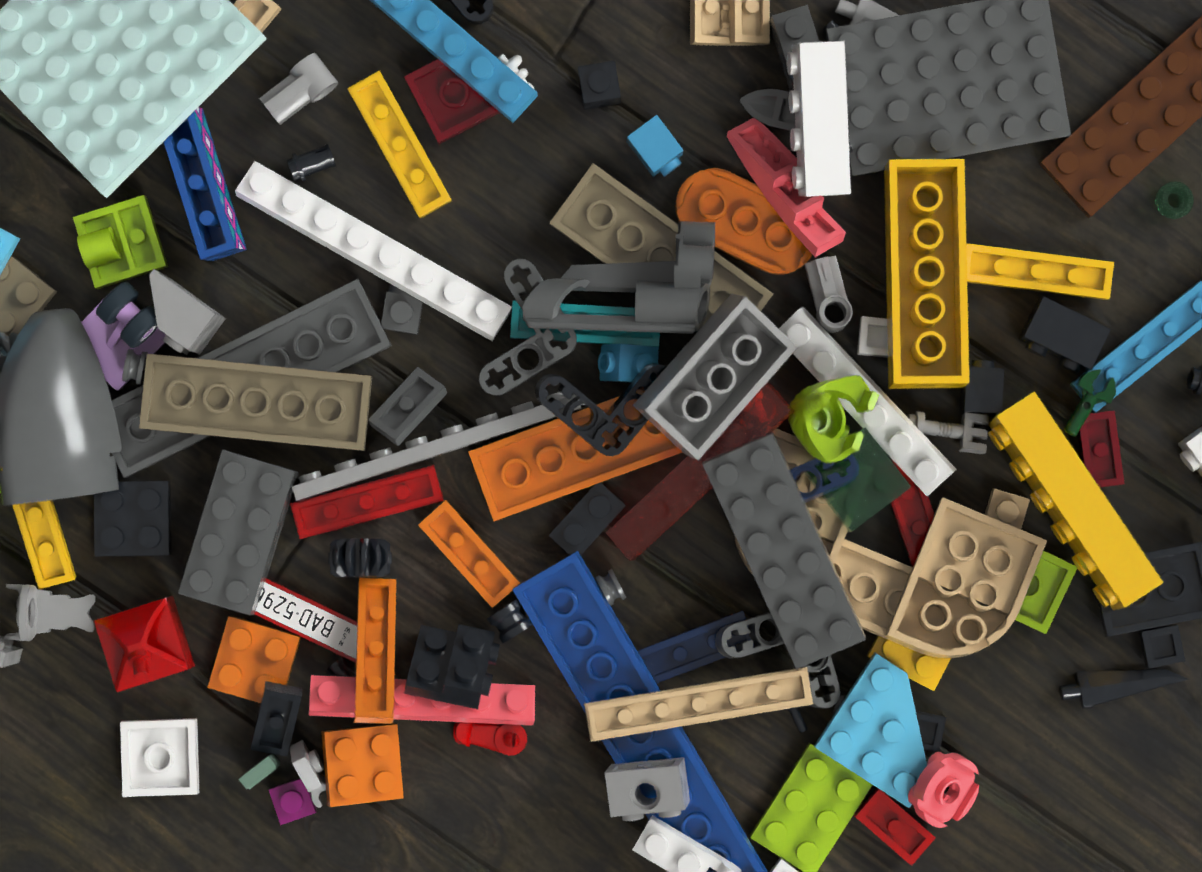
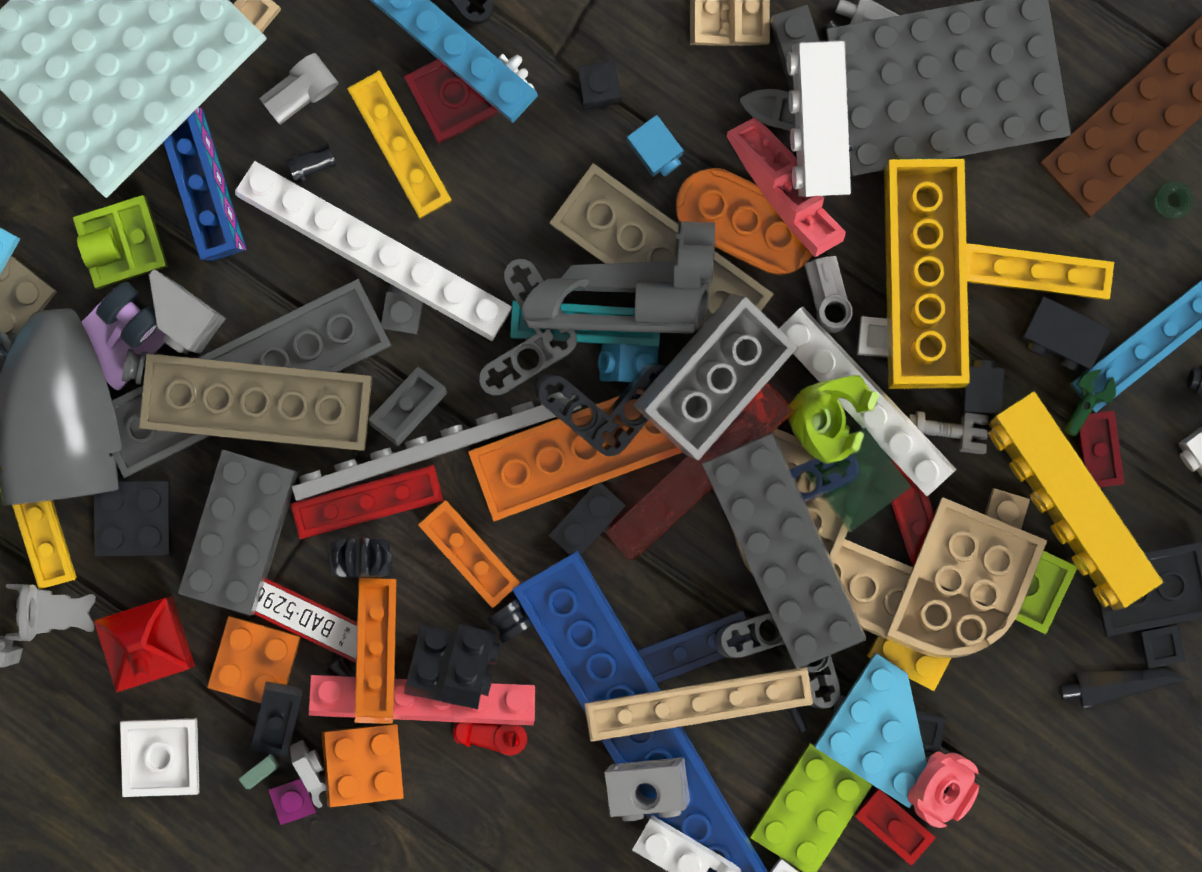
dark grey bush [595,569,627,606] -> none

